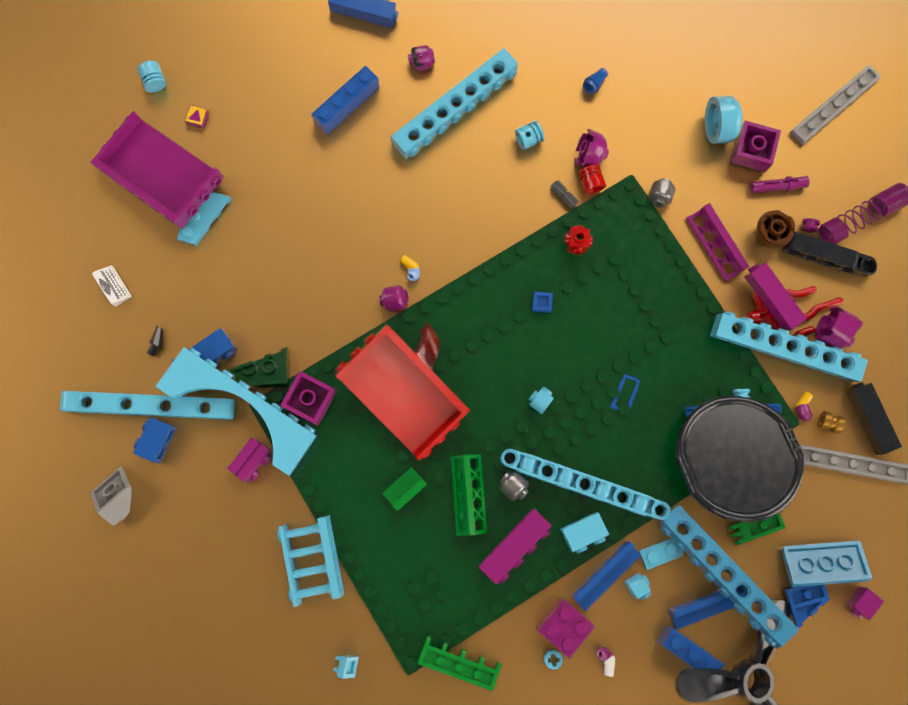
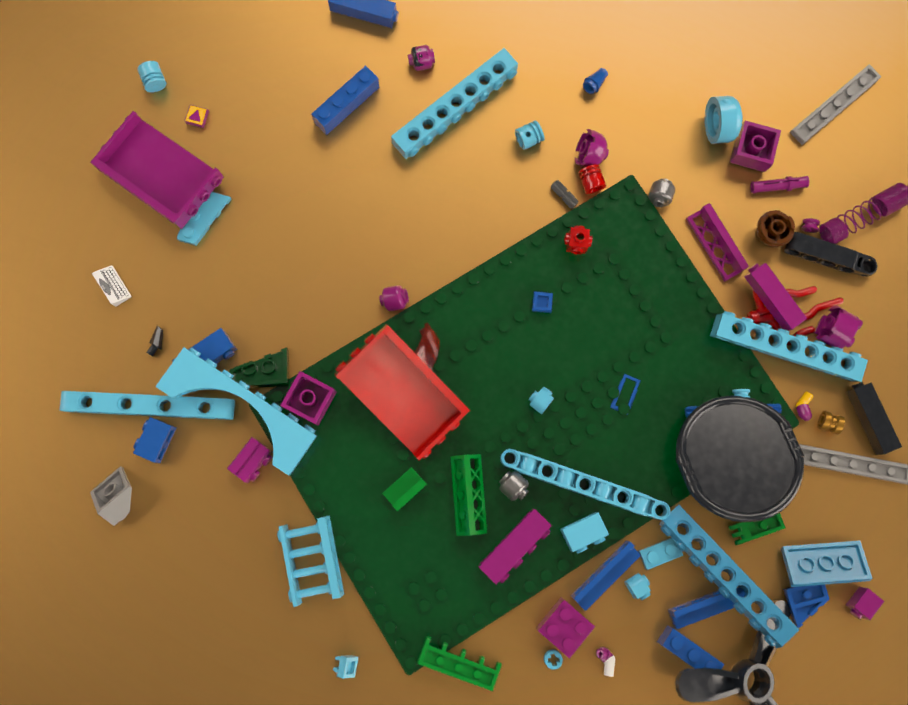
arm [400,255,420,281] -> none

